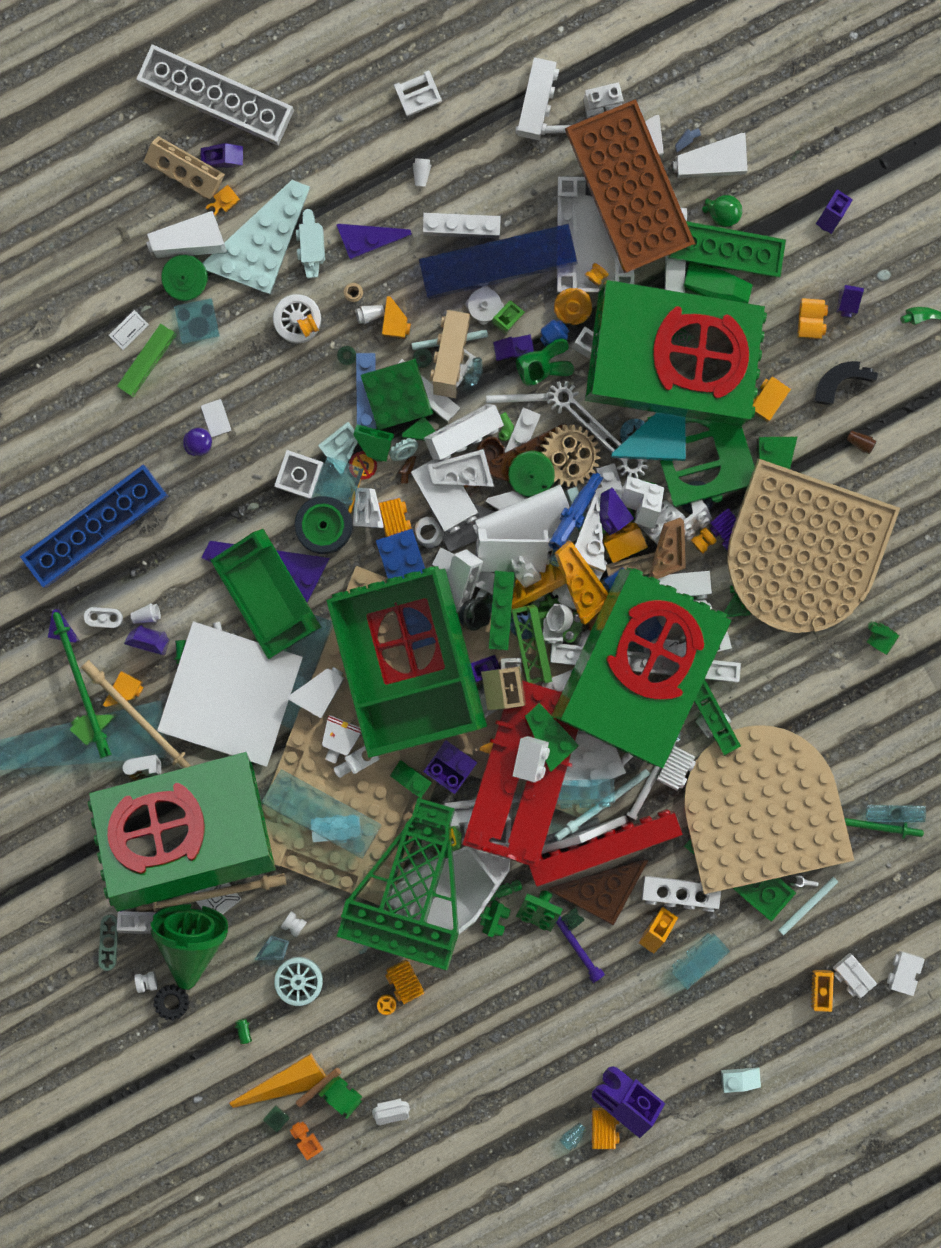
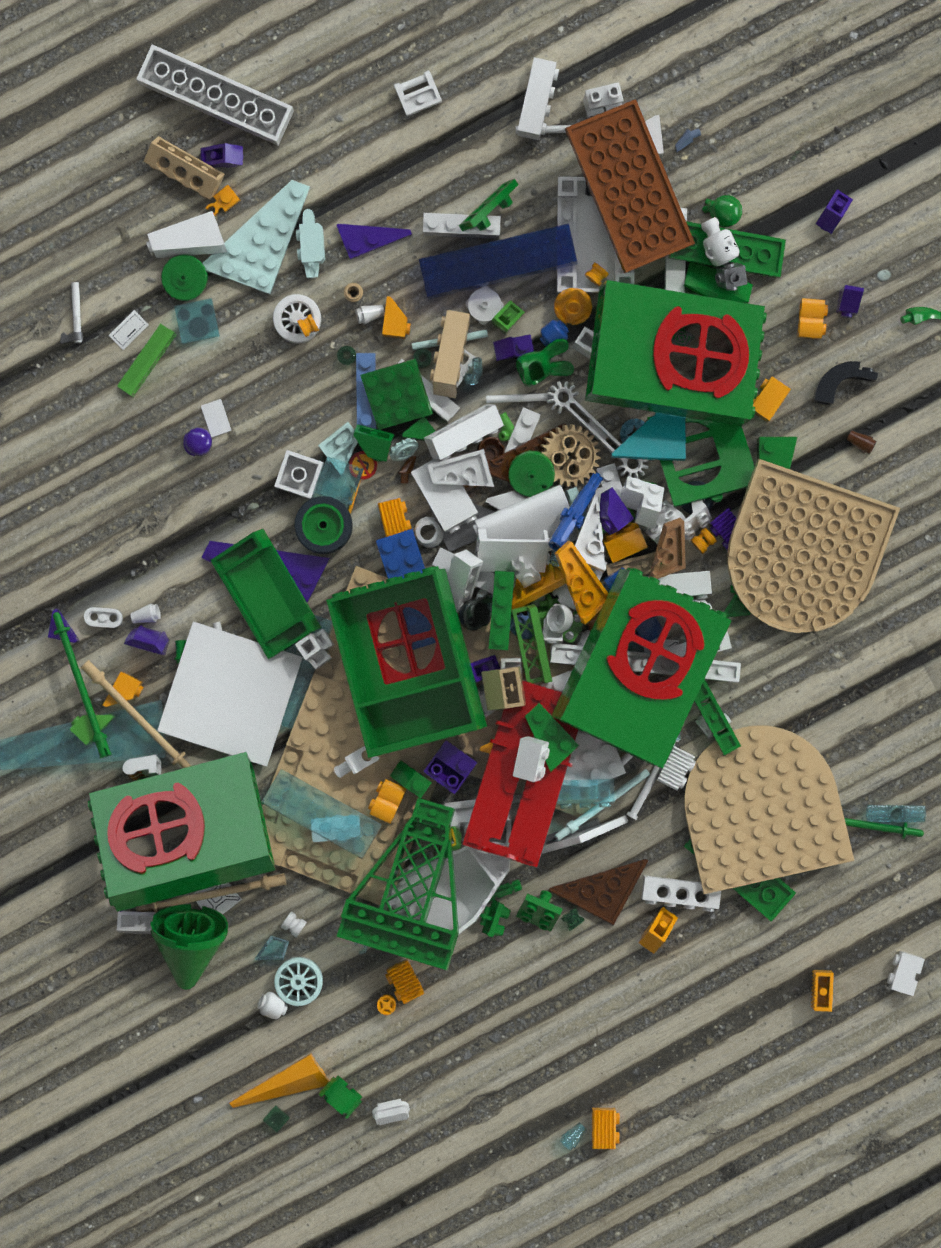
blue brick [20,464,169,588] -> none
sand green beam [98,914,119,971] -> none
white wheel [135,971,158,993] -> none
black tyre [153,984,189,1021] -> none
green pin [234,1019,252,1044] -> none
white slope [288,667,345,718] -> none
orange plate [290,1121,323,1160] -> none
medium nougat bar [296,1068,341,1107] -> none
white torso [322,715,361,764] -> none
white wing [353,488,383,528] -> none
white cone [413,158,432,187] -> none
red brick [529,809,683,887] -> none
dark purple piece [549,902,605,983] -> none
dark purple brick [592,1066,665,1138] -> none
clear light blue brick [671,933,730,990] -> none
white slope [673,133,748,178] -> none
light aqua slope [721,1067,761,1093] -> none
light aqua piece [779,877,838,935] -> none
white hand [790,875,818,887] -> none
white brick [833,953,877,999] -> none
green piece [866,621,900,655] -> none
none -> white piece [60,282,83,344]
none -> white head [258,992,288,1019]
none -> white brick [295,629,335,669]
none -> light orange brick [368,779,407,824]
none -> green hinge [458,179,519,232]
none -> white piece [701,217,739,266]
none -> flat silver brick [715,262,747,291]

